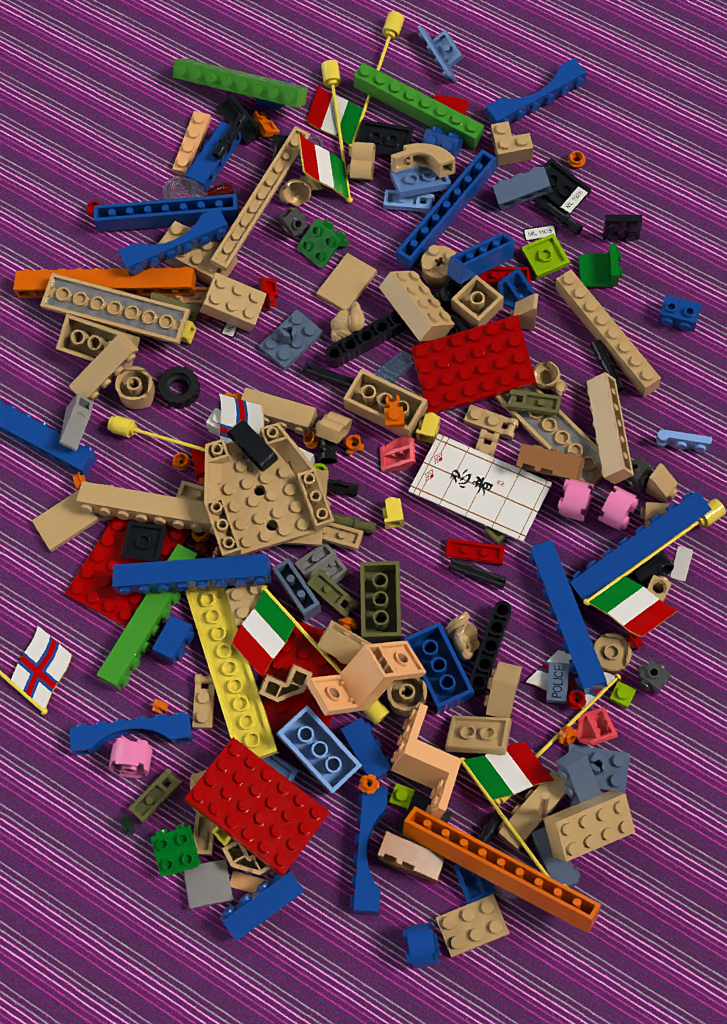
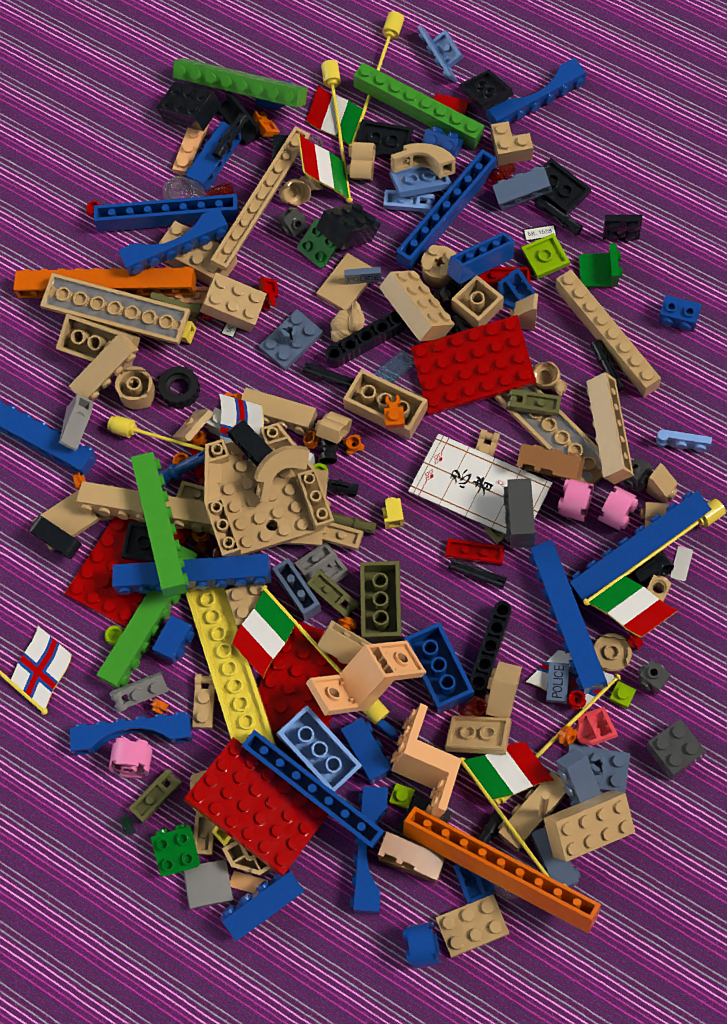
tan brick [259,664,313,702] -> none
orange plate [359,774,379,794] -> none
coral slope [380,436,416,472] -> none
tan brick [387,677,428,717] -> none
light yellow brick [416,412,440,444] -> none
tan hair [445,611,480,661] -> none
tan plate [464,404,520,440] -> none
white sticker [559,185,589,214] -> none
orange plate [568,151,586,168] -> none
none -> black beam [28,515,82,560]
none -> lime tile [105,625,123,646]
none -> light grey plate [109,672,168,712]
none -> bright green brick [131,452,189,598]
none -> black brick [156,82,222,131]
none -> blue pin [158,450,205,487]
none -> tan plate [172,409,213,441]
none -> orange plate [189,430,207,446]
none -> blue brick [242,730,386,849]
none -> tan arch [254,445,310,503]
none -> black brick [316,203,381,250]
none -> sand blue tile [344,267,382,285]
none -> blue tile [378,719,398,741]
none -> clear red cone [458,697,487,717]
none -> black plate [459,70,514,111]
none -> clear red cone [490,163,516,184]
none -> dark grey brick [503,478,535,548]
none -> dark grey brick [646,719,706,780]

